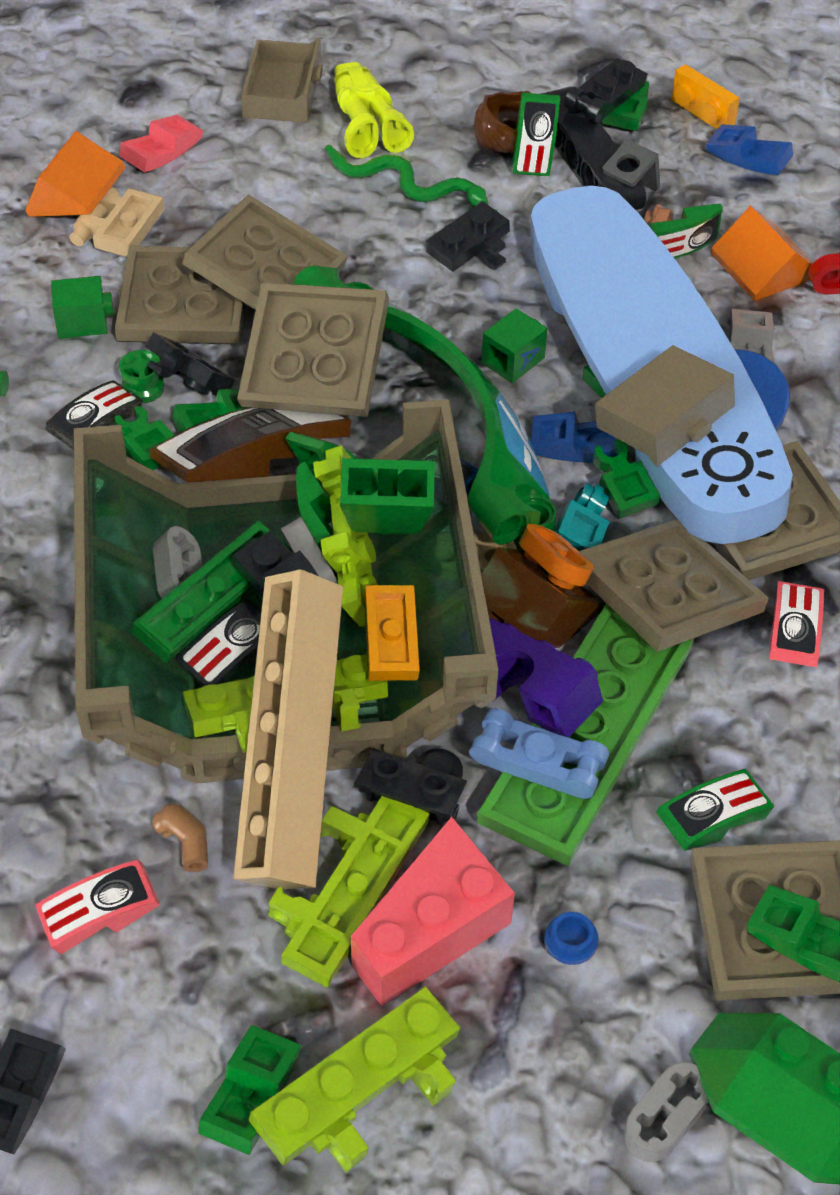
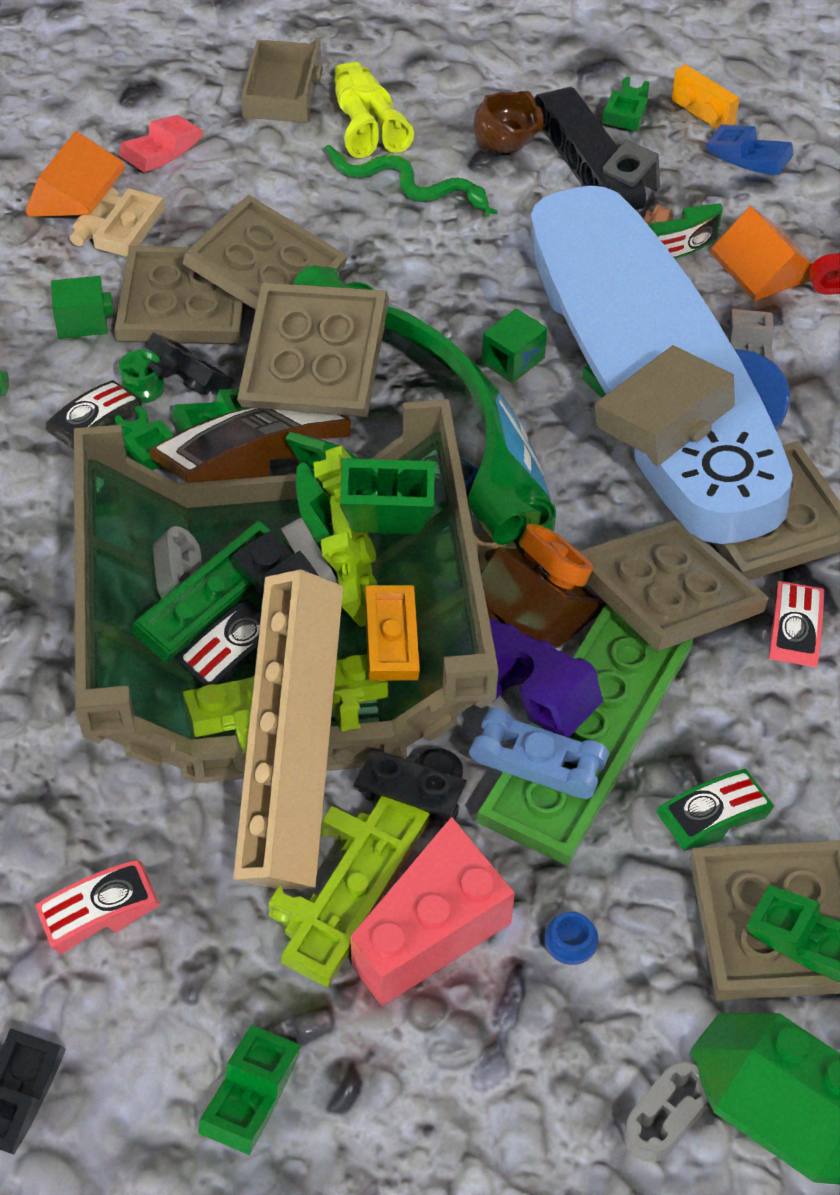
medium nougat arm [152,803,208,873] -> none
lime hinge [249,987,461,1173] -> none
black plate [425,201,510,272] -> none
slope [512,92,560,176] -> none
blue slope [531,411,617,463] -> none
teal plate [554,482,610,551] -> none
black plate [564,58,648,123] -> none
green plate [593,439,661,519] -> none

